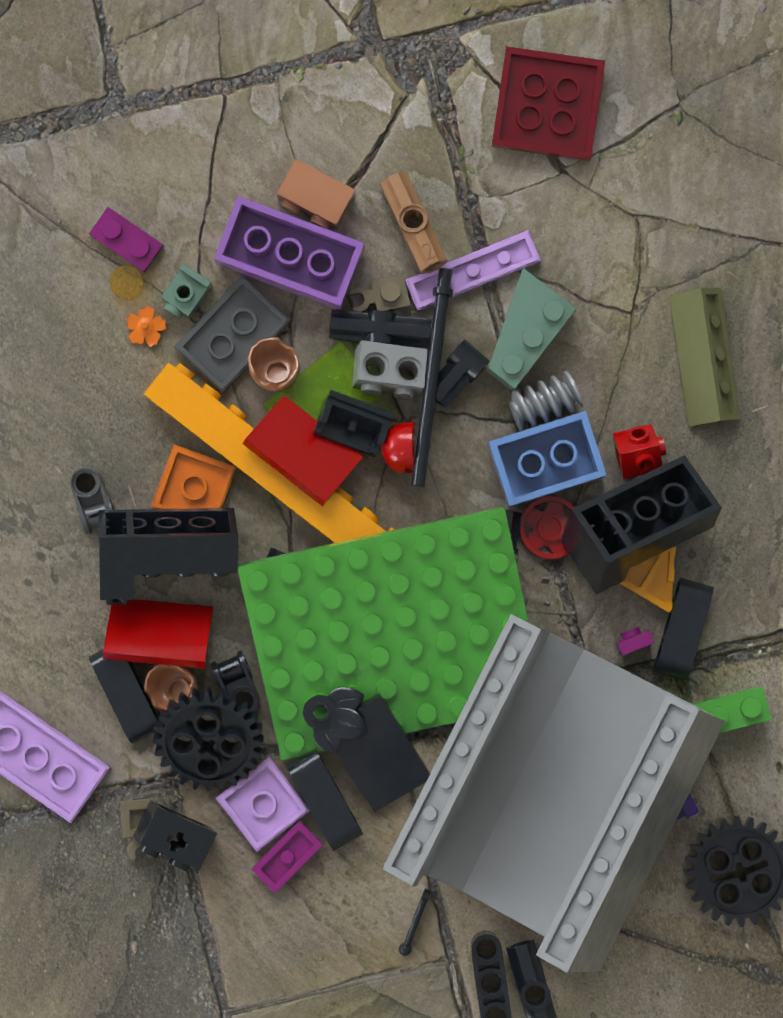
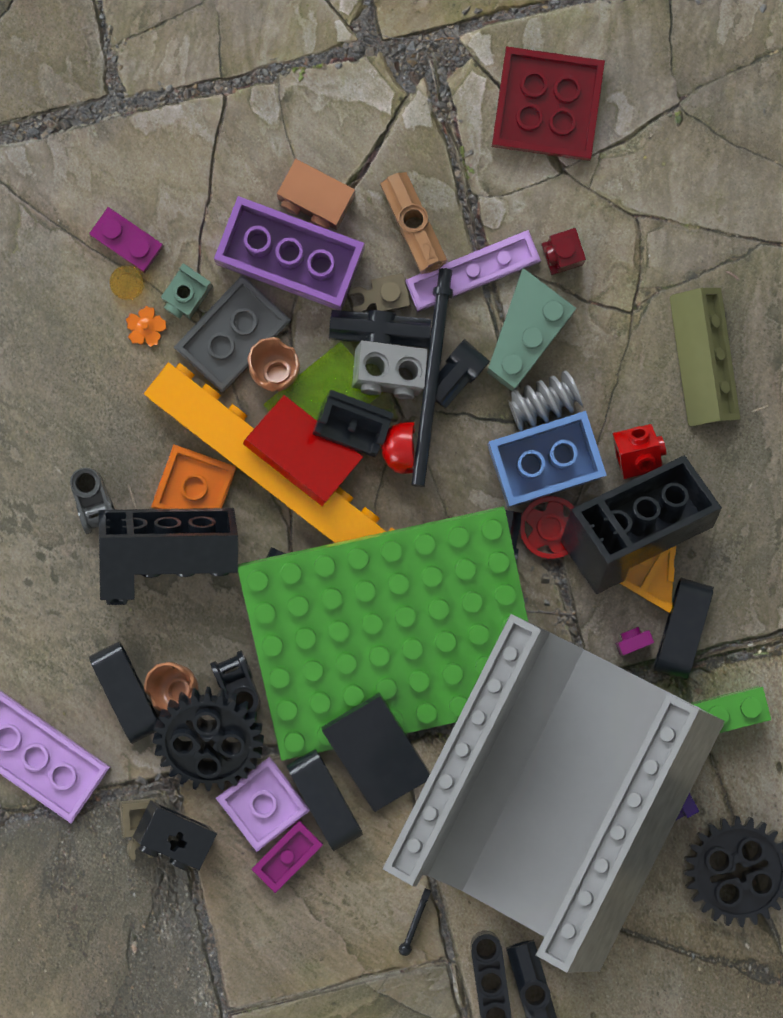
red tile [103,599,213,669] -> none
black plate [303,687,368,754] -> none
none -> dark red brick [541,228,586,276]

